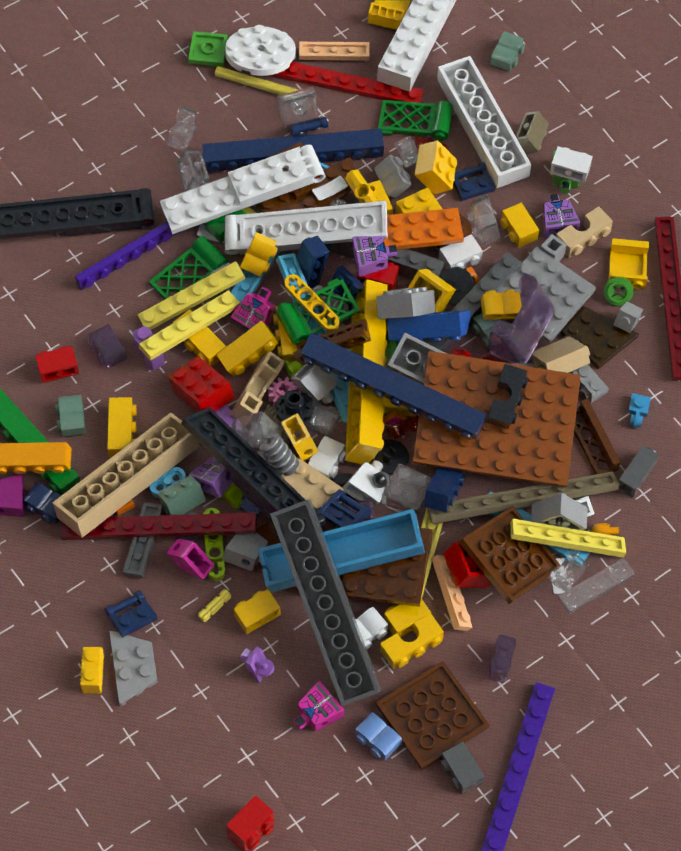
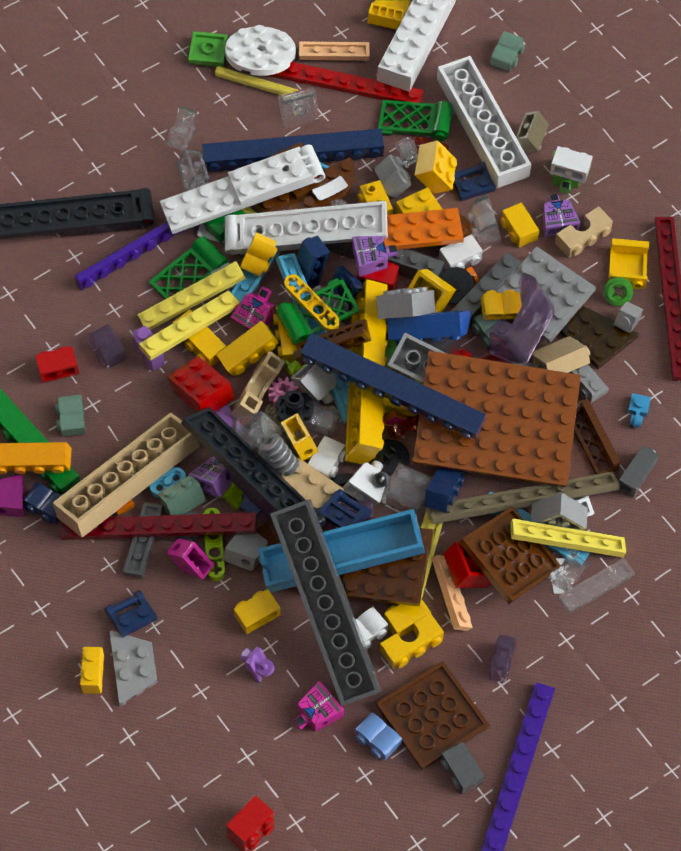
yellow brick [108,397,137,458] -> none
light yellow axle [198,589,231,622] -> none
dark blue plate [286,117,328,136] -> none
yellow piece [345,169,379,203] -> none
black arch [486,364,528,429] -> none
light grey brick [540,234,567,261] -> none
light orange cylinder [591,523,619,535] -> none

